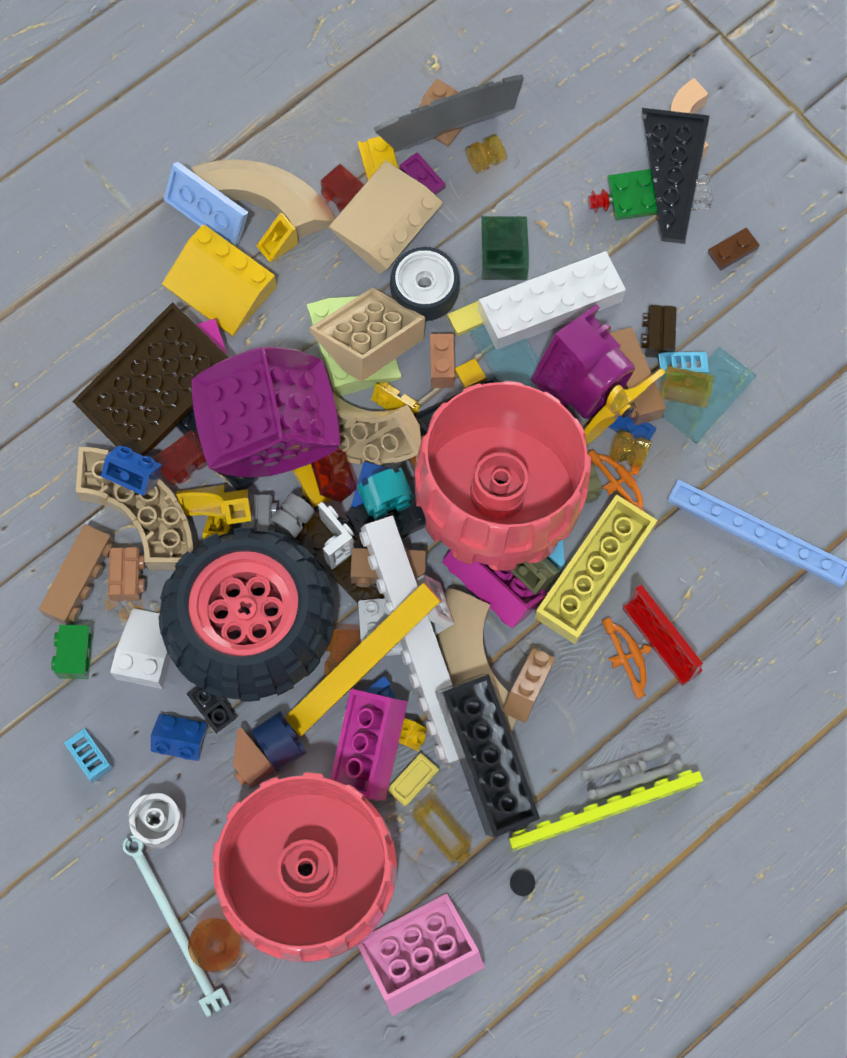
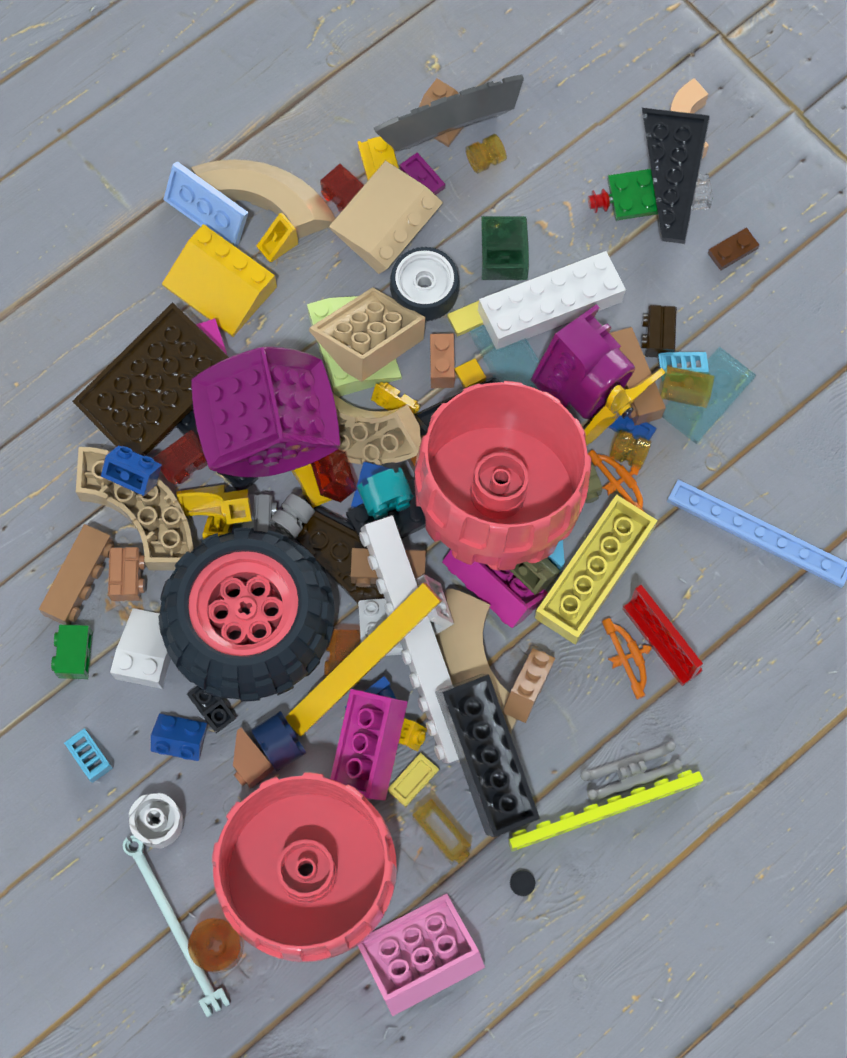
white bracket [318,502,355,570] -> none

